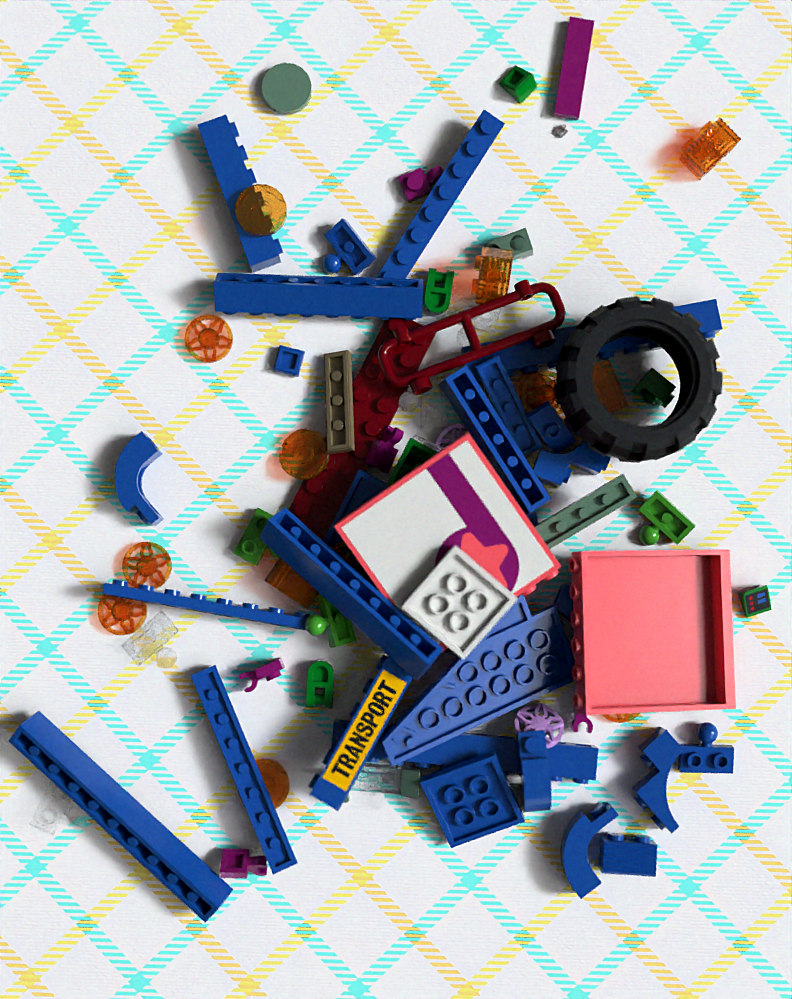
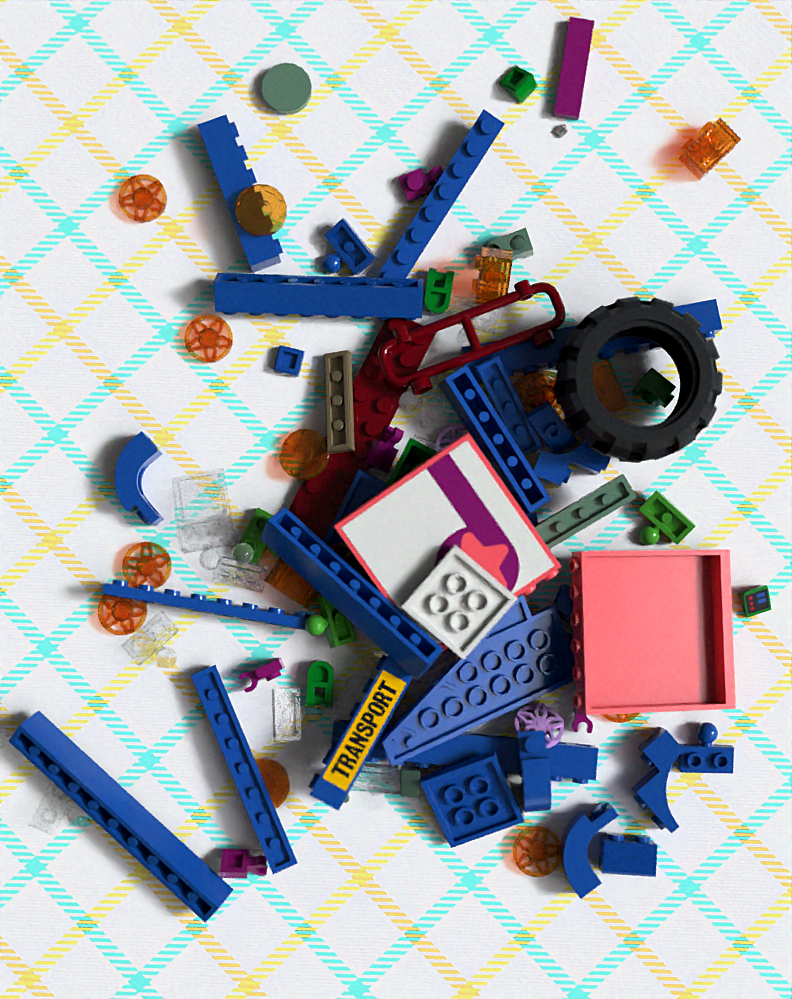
none -> clear orange wheel [119,174,167,223]
none -> clear slope [172,468,236,570]
none -> clear plate [212,543,268,593]
none -> clear plate [272,687,322,743]
none -> clear orange wheel [512,826,562,877]

